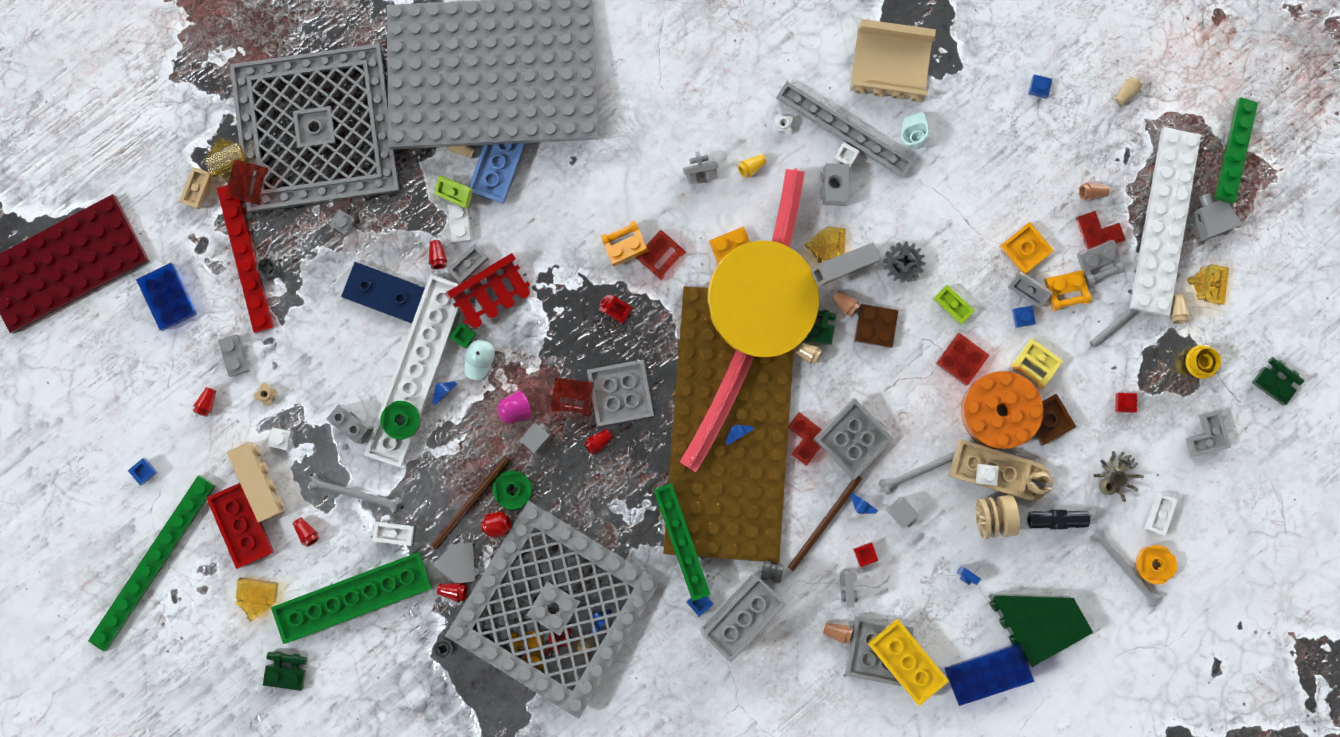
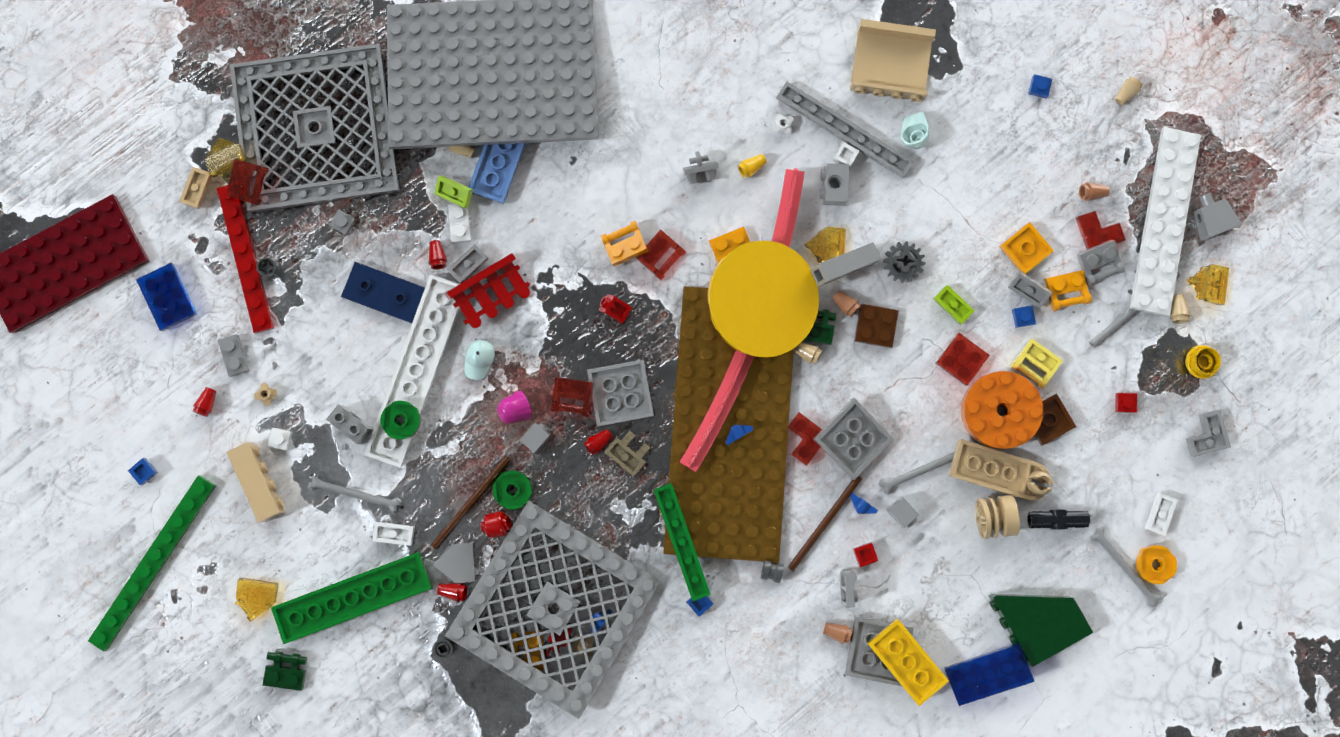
red plate [206,483,274,569] -> none
red cone [292,517,319,547] -> none
blue piece [432,381,457,405] -> none
green plate [449,322,477,349] -> none
light grey hose [700,572,786,662] -> none
blue plate [956,566,981,586] -> none
white plate [976,464,999,486] -> none
animal [1093,451,1144,502] -> none
green plate [1214,97,1258,204] -> none
dark green plate [1252,357,1304,406] -> none
none -> dark tan plate [604,431,651,477]

